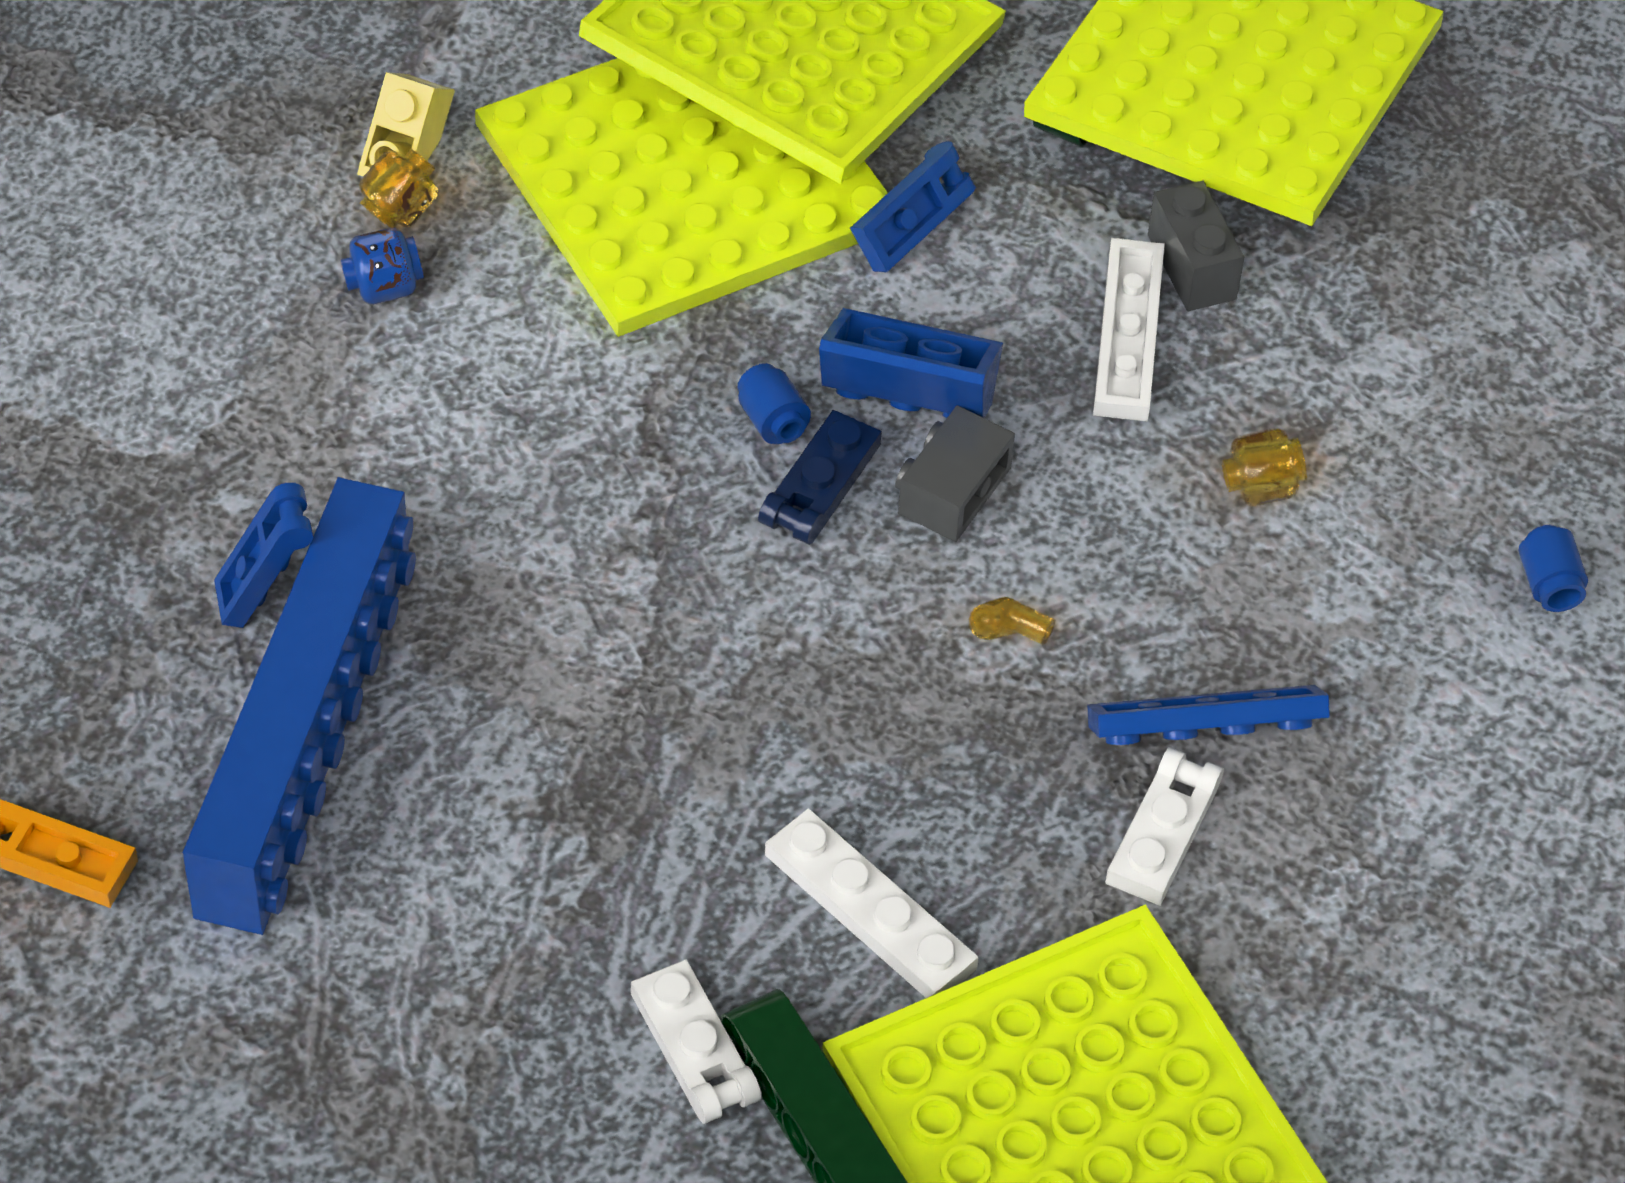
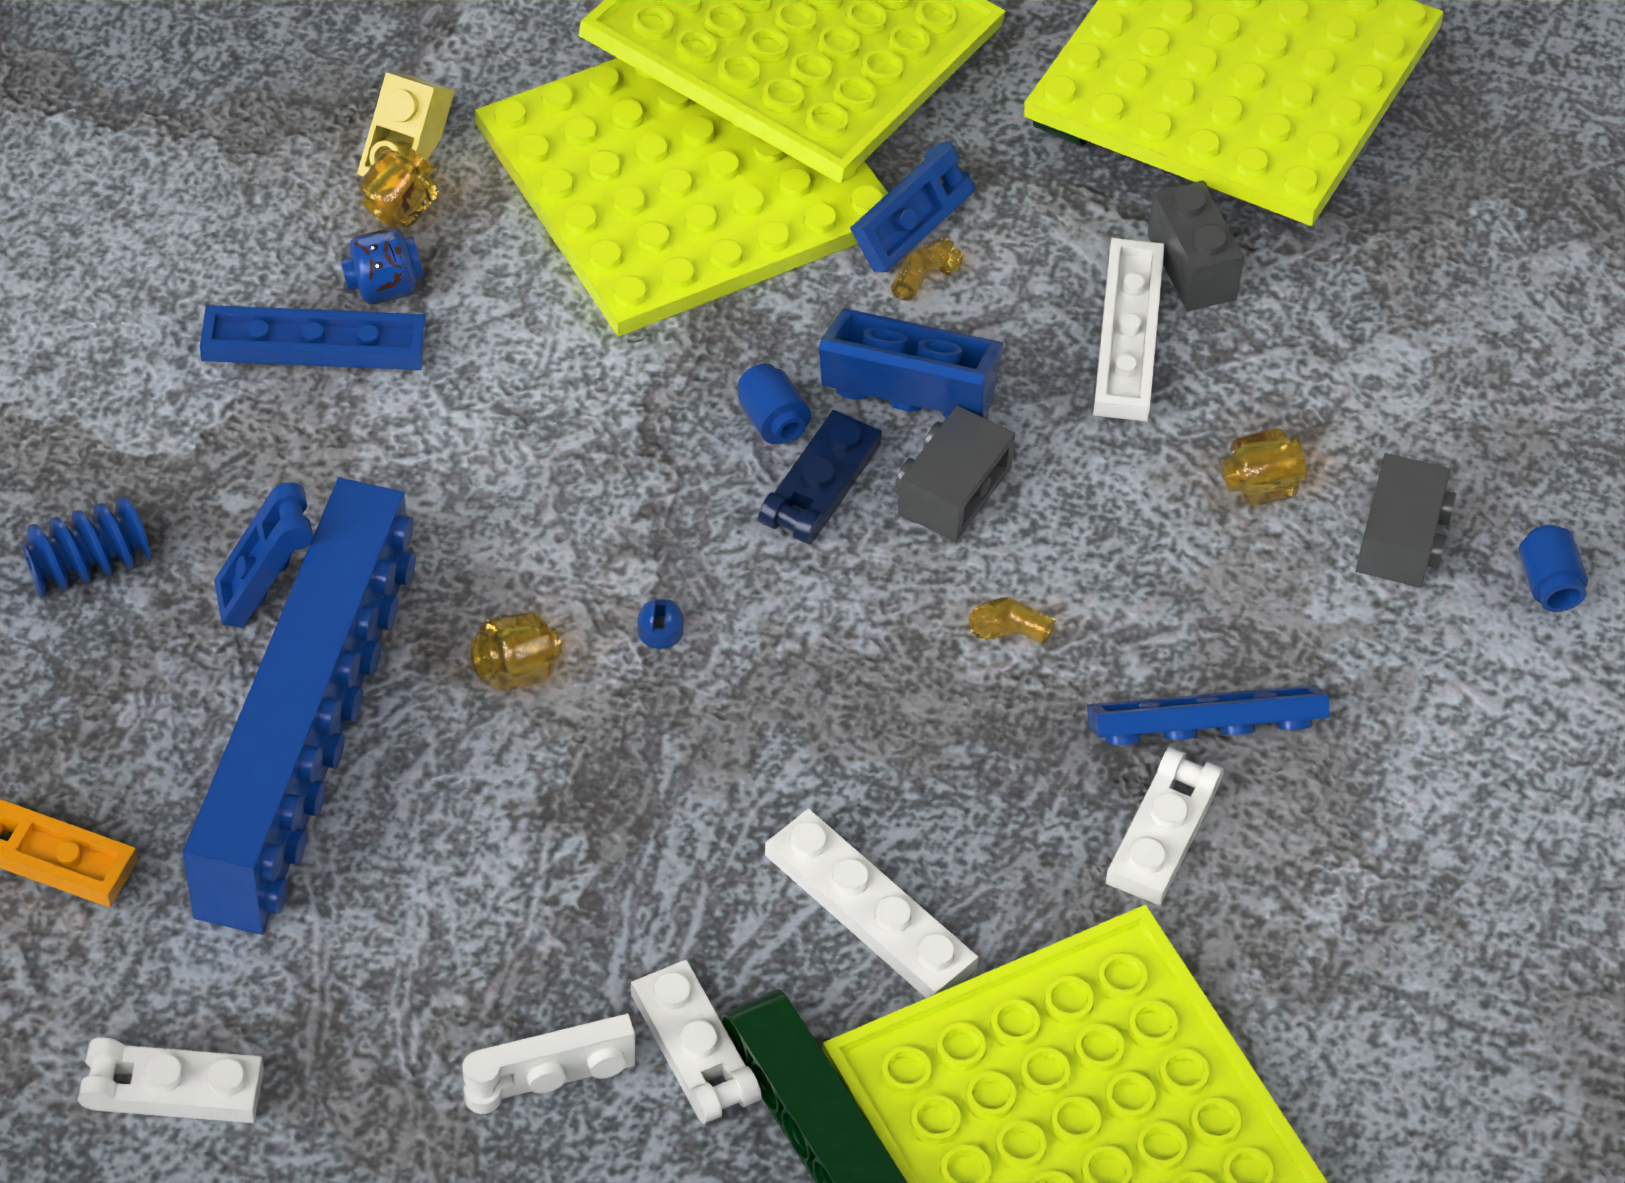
none -> blue piece [22,496,151,598]
none -> white plate [78,1038,264,1123]
none -> blue plate [200,305,426,370]
none -> white plate [462,1014,635,1114]
none -> clear yellow head [470,610,561,692]
none -> blue hinge [637,598,684,649]
none -> clear yellow arm [891,238,963,301]
none -> dark grey brick [1355,453,1456,588]

